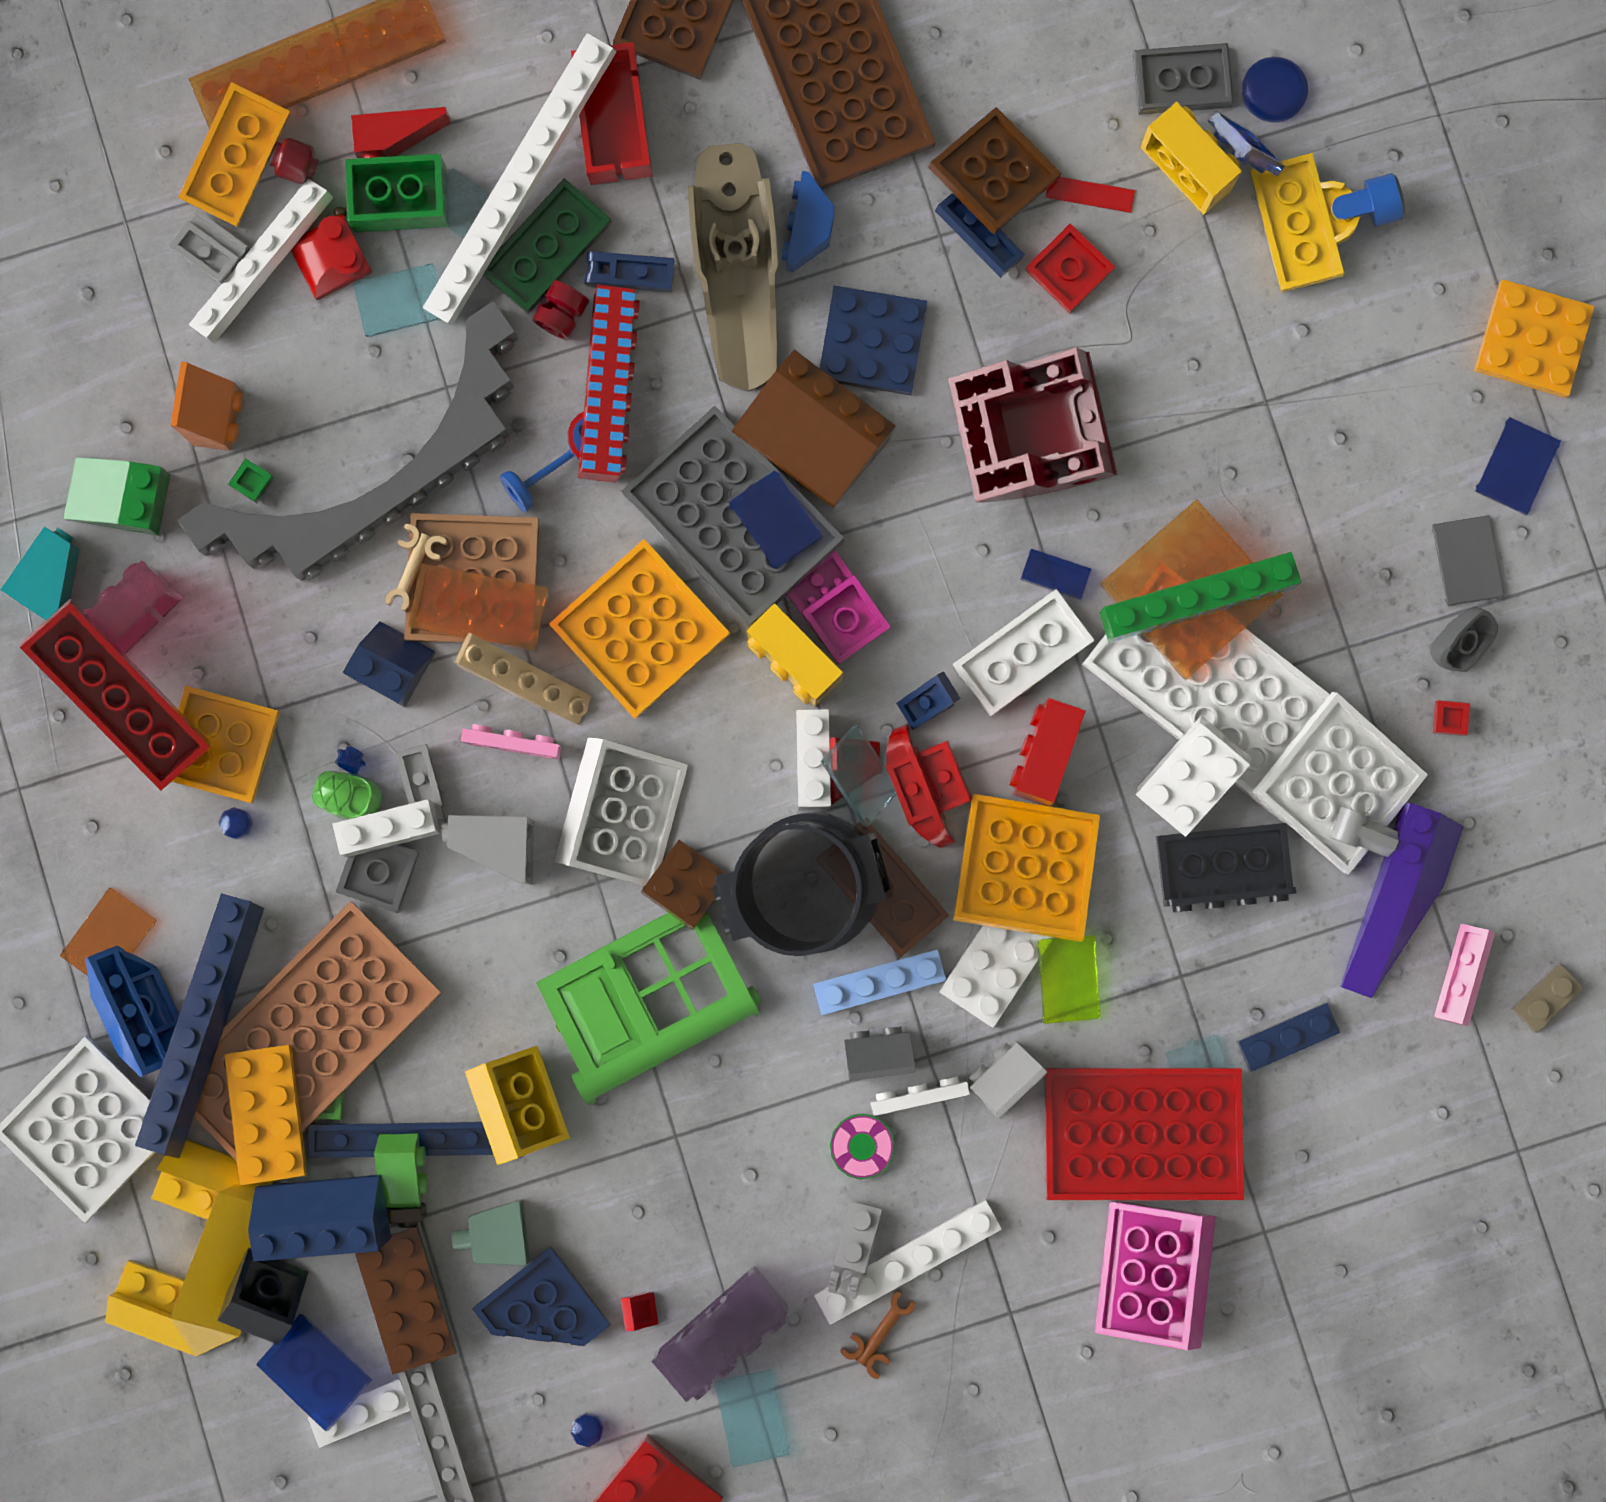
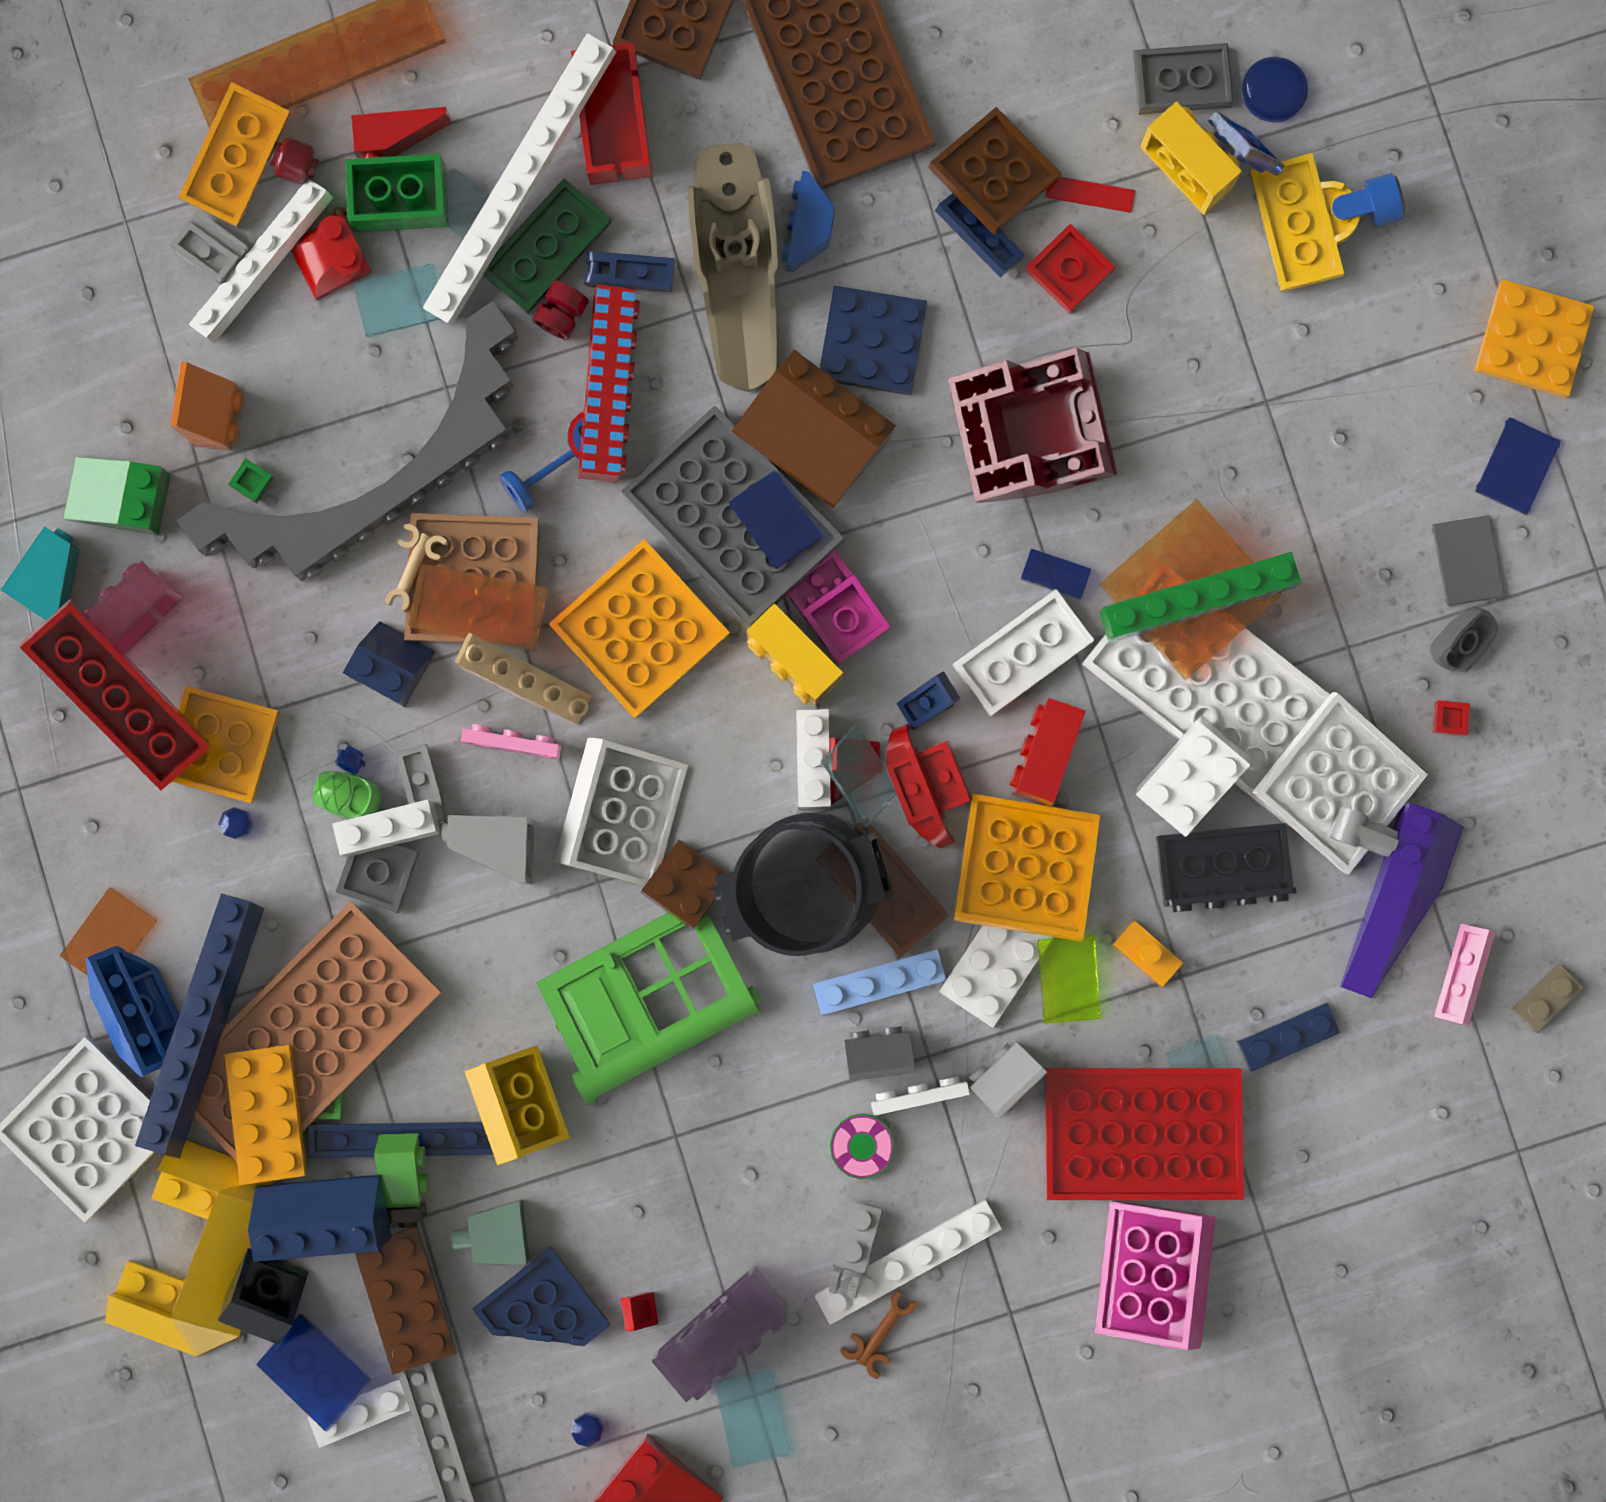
none -> light orange tile [1112,920,1183,987]

